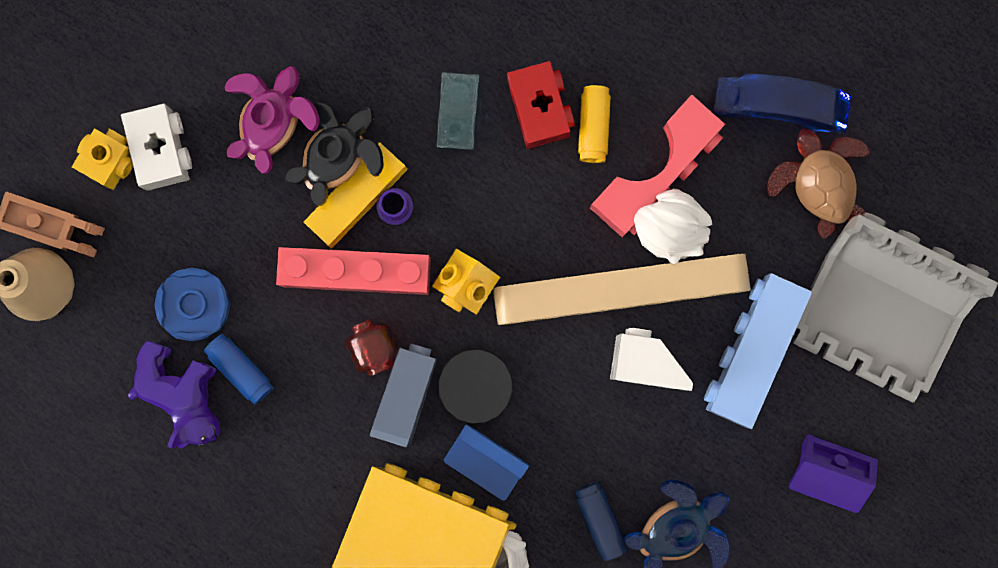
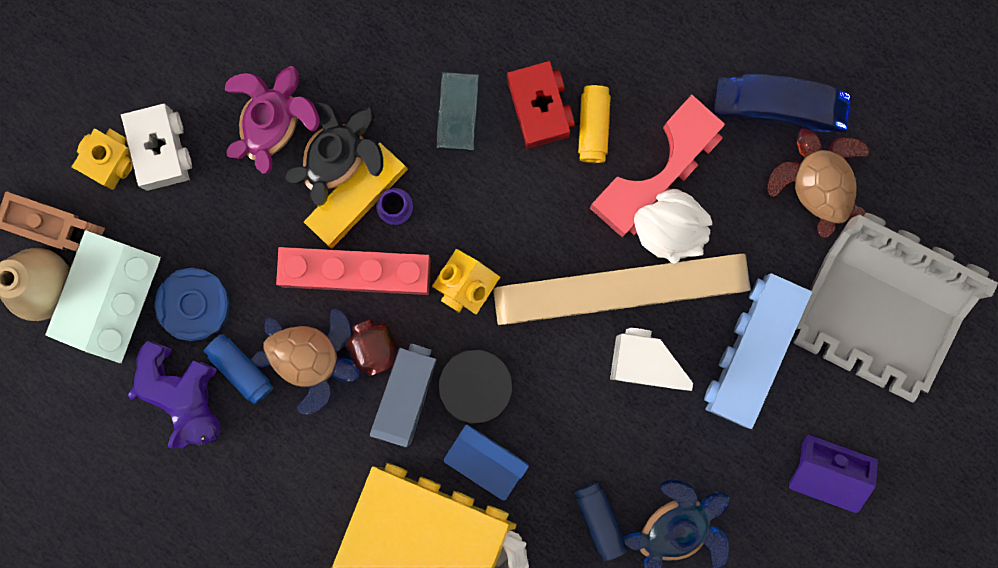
none -> light aqua slope [45,230,161,363]
none -> animal [251,309,361,415]

